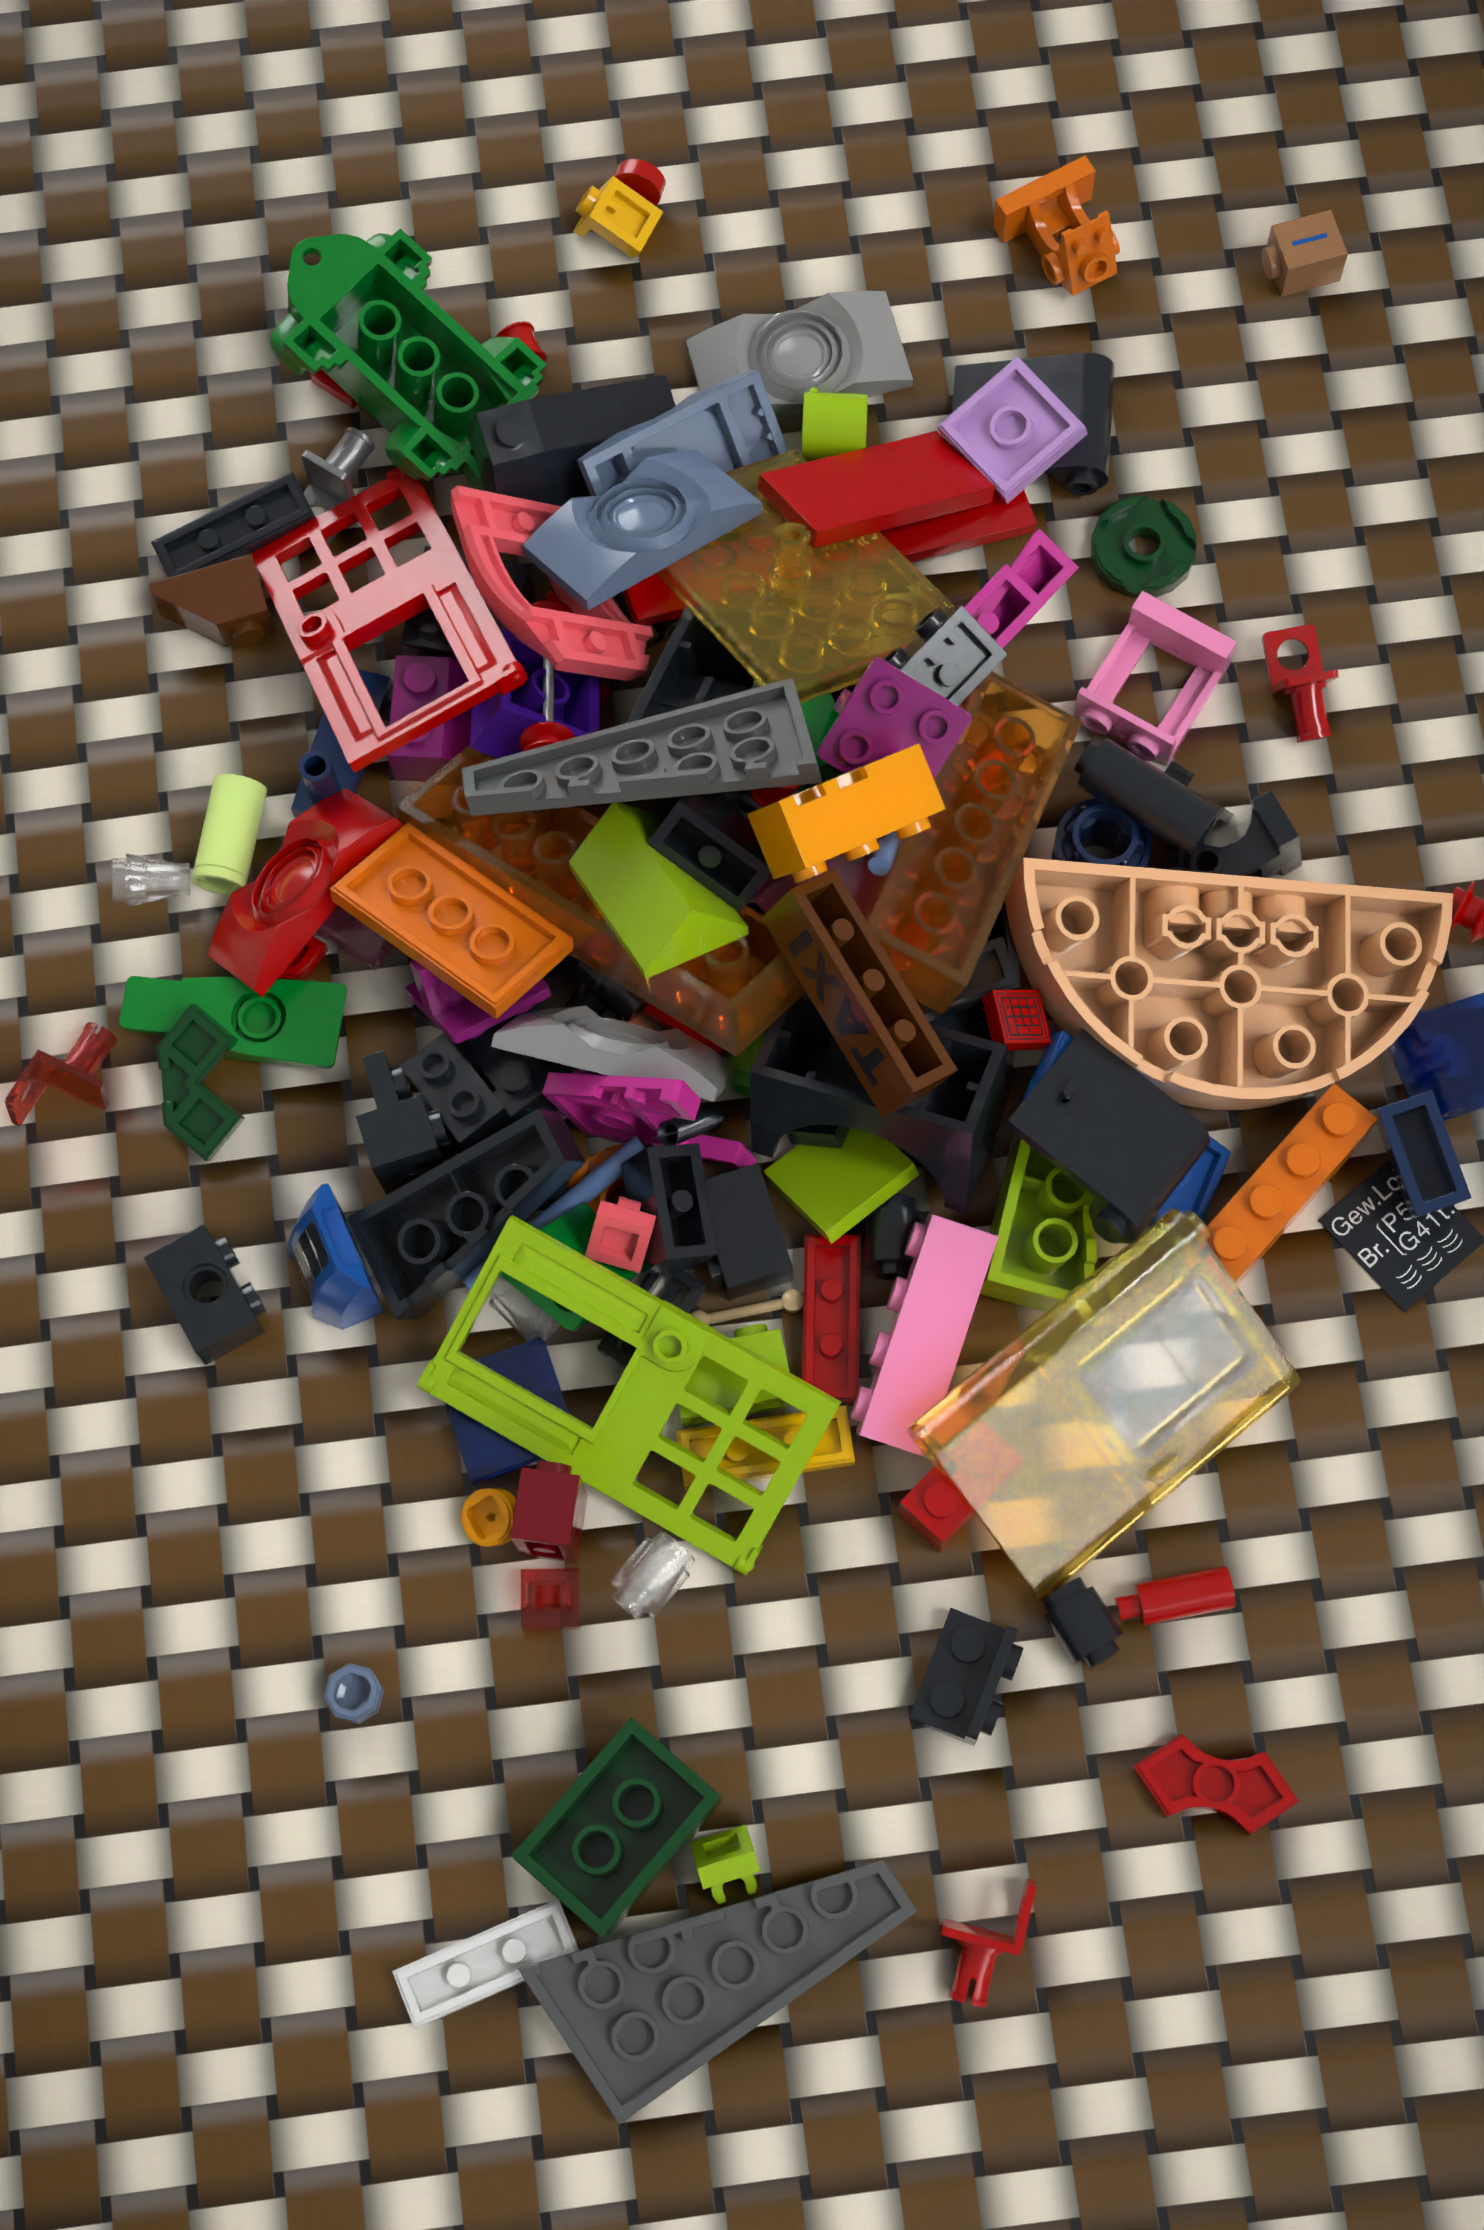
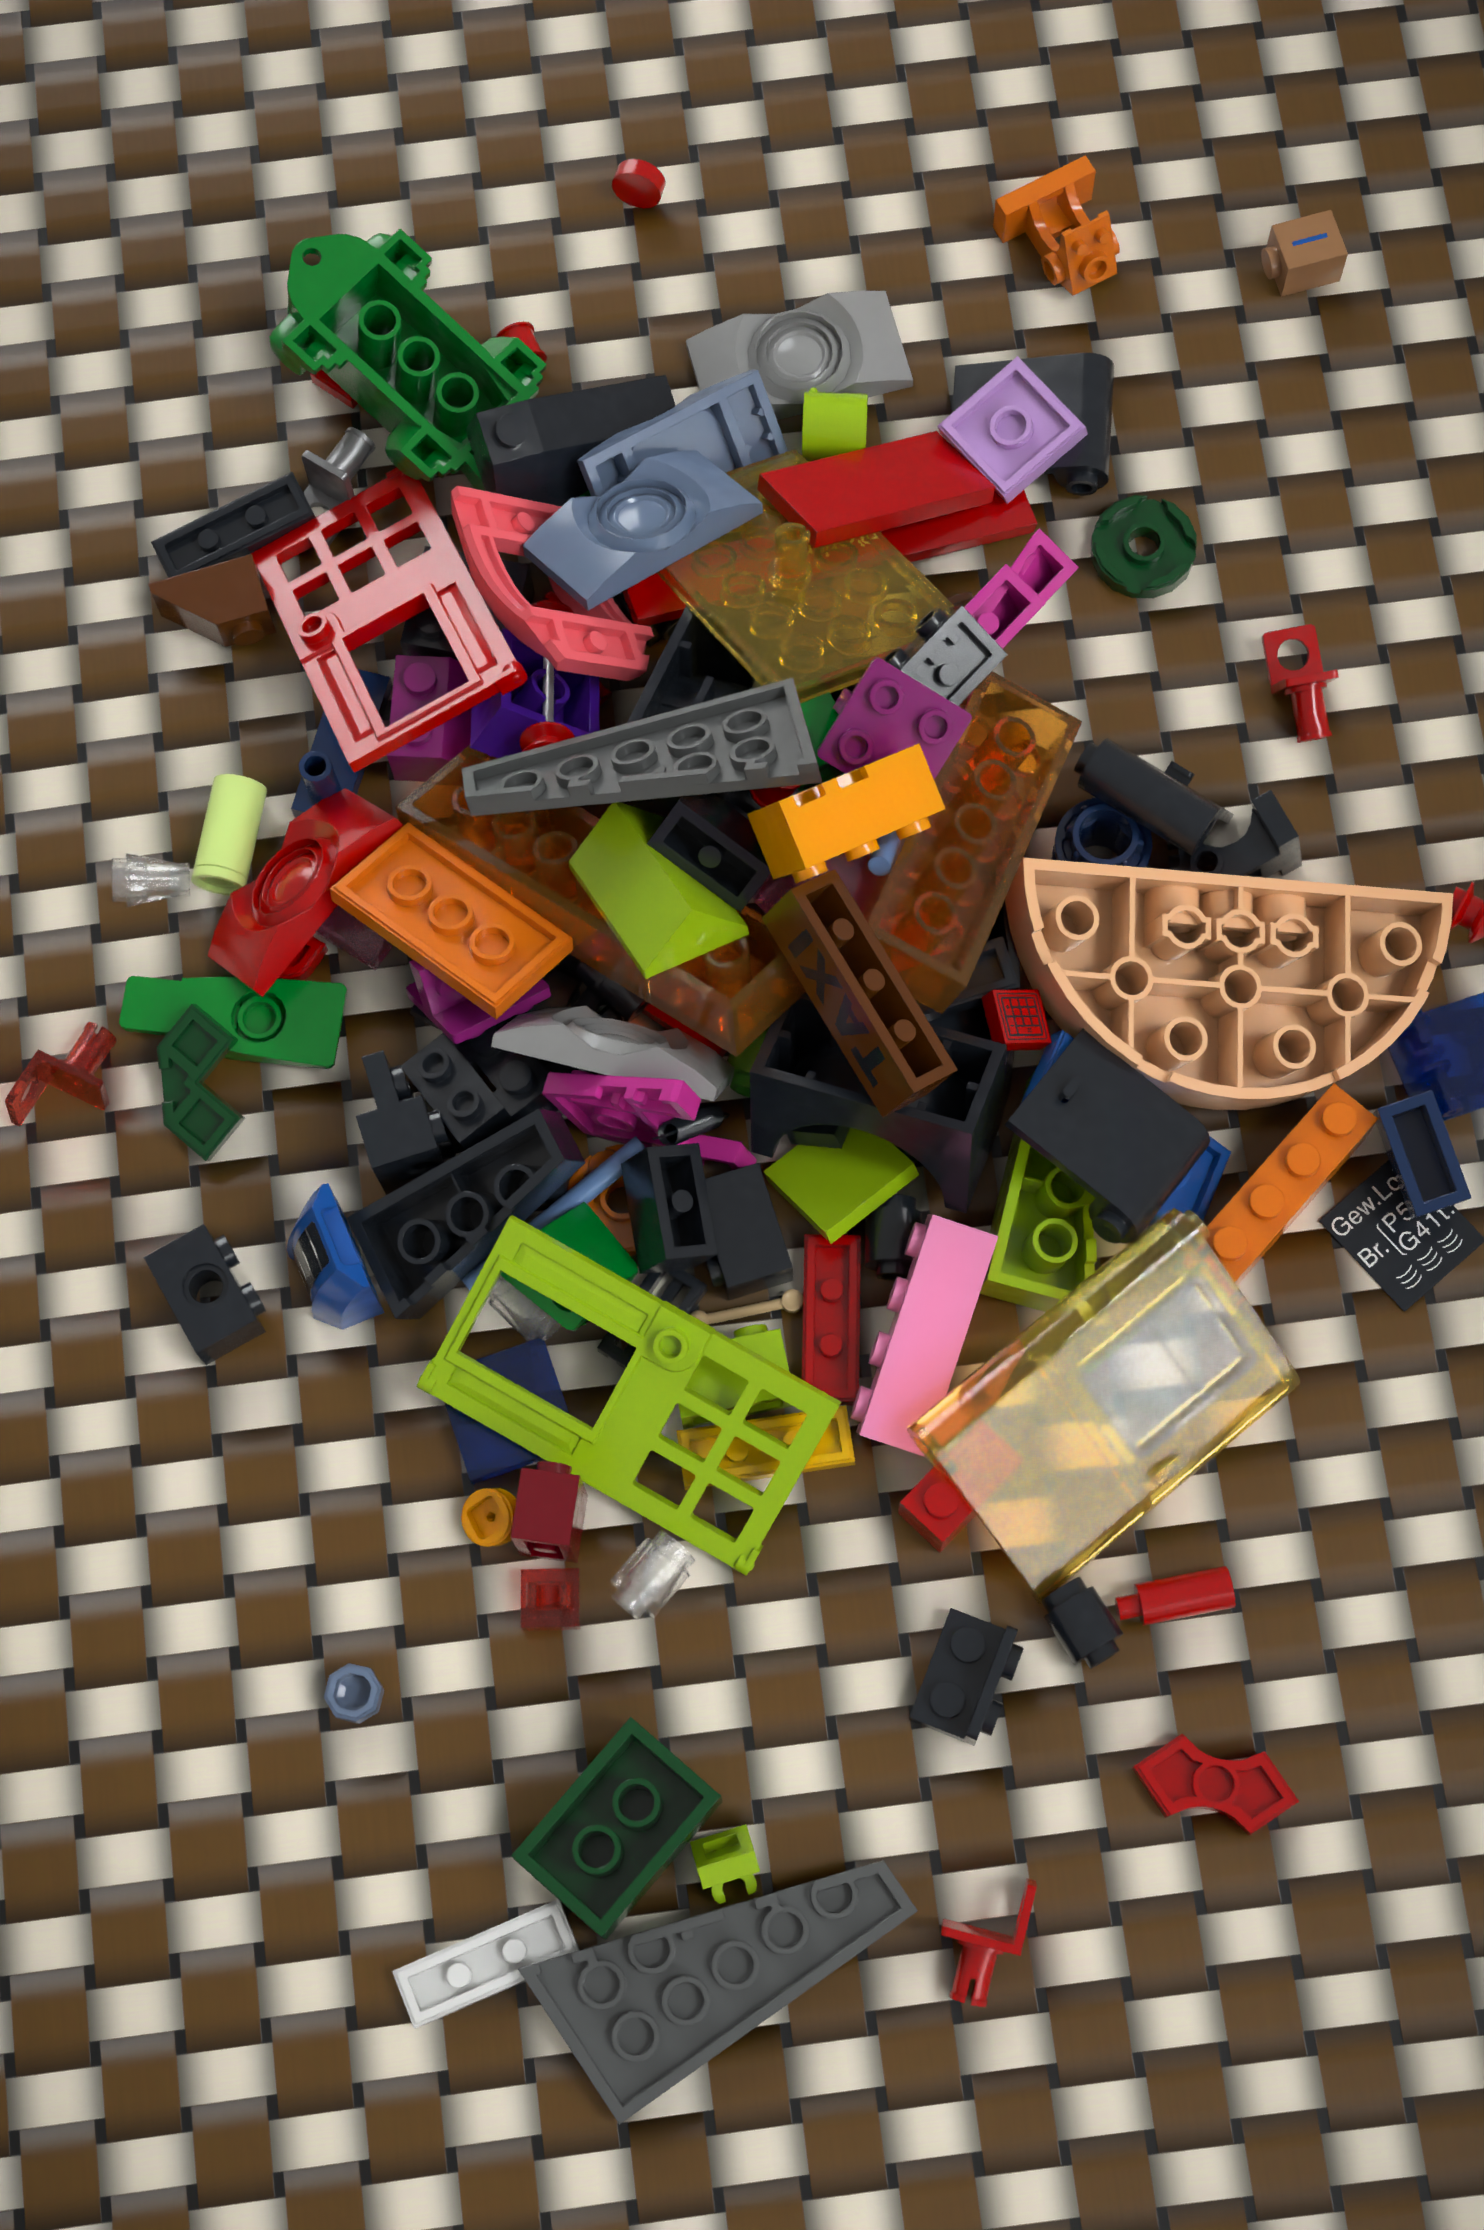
yellow bracket [573,176,663,259] -> none
coral tile [585,1196,656,1273] -> none
bright pink panel [1074,591,1237,766] -> none

